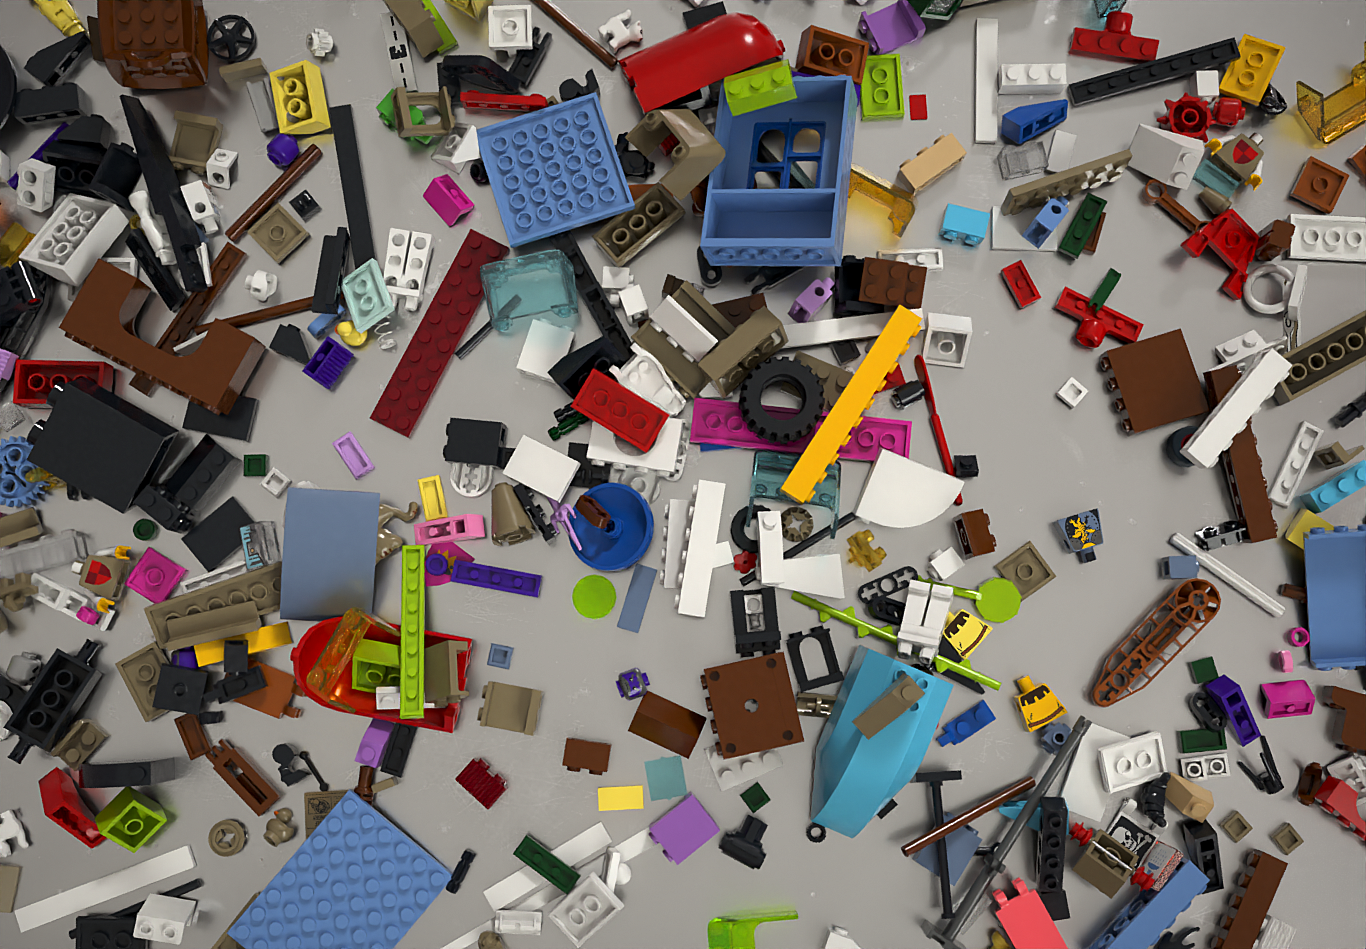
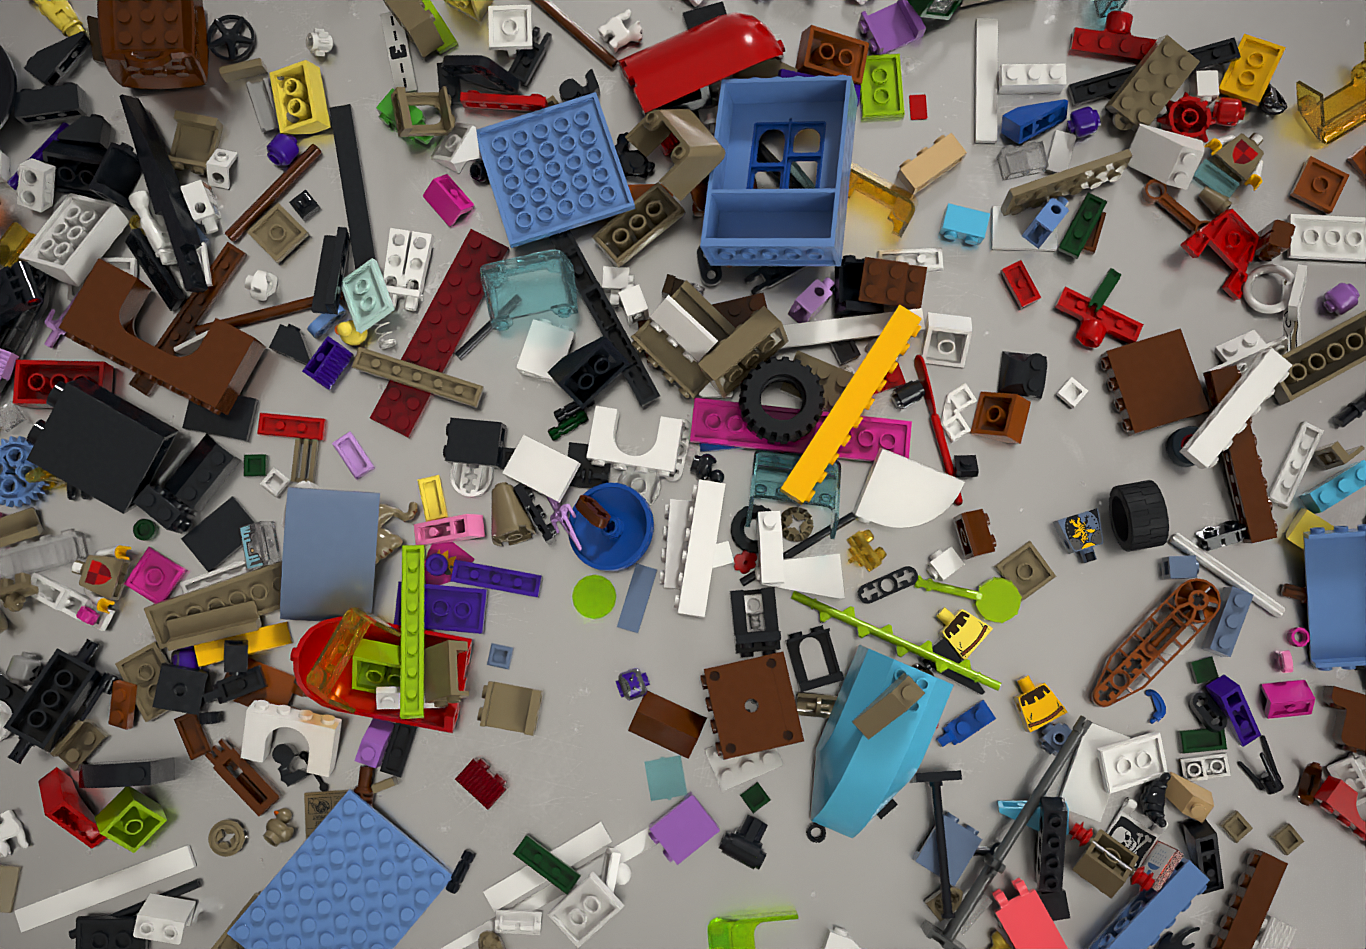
reddish brown brick [562,737,612,775] -> none
red plate [570,368,670,453] -> none
light yellow tile [598,785,644,811] -> none
white animal [609,343,686,418] -> none
lime slope [724,59,797,116] -> none
black plate [868,596,906,625] -> none
white hips [897,579,954,665] -> none
reddish brown piece [901,776,1036,857] -> none
none -> lavender piece [44,291,79,348]
none -> black plant [80,672,121,723]
none -> dark orange plate [109,680,137,730]
none -> white arch [241,700,342,777]
none -> red tile [257,413,326,441]
none -> dark tan tile [291,438,319,483]
none -> dark tan tile [352,347,484,408]
none -> dark purple plate [394,581,488,634]
none -> black animal [690,453,725,483]
none -> dark tan rock [924,885,963,922]
none -> white tile [941,383,977,443]
none -> dark orange slope [970,392,1031,444]
none -> black slope [997,351,1047,400]
none -> dark purple head [1067,106,1101,138]
none -> dark tan piece [1105,35,1200,132]
none -> black tyre [1109,480,1169,552]
none -> blue piece [1145,689,1166,724]
none -> sand blue brick [1201,586,1254,657]
none -> medium lavender head [1324,283,1360,315]

